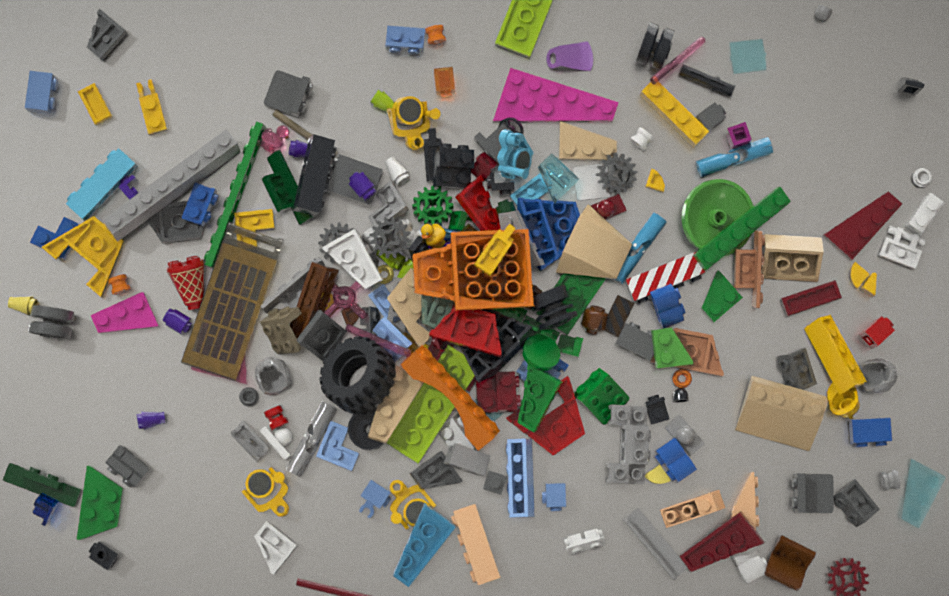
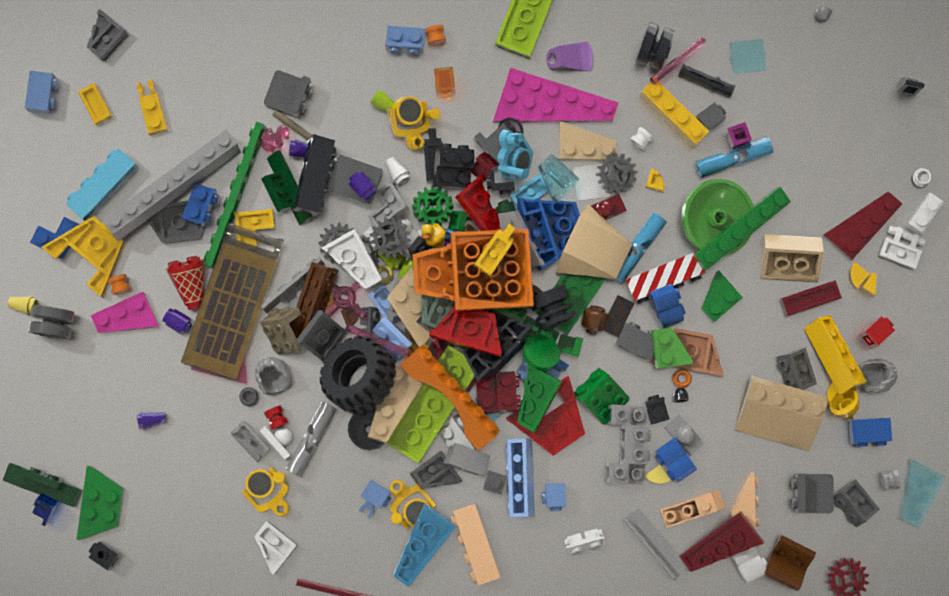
dark grey brick [105,445,152,488] -> none
dark purple bracket [118,175,139,200] -> none
light blue plate [316,421,359,471] -> none
nougat bracket [734,230,765,308] -> none

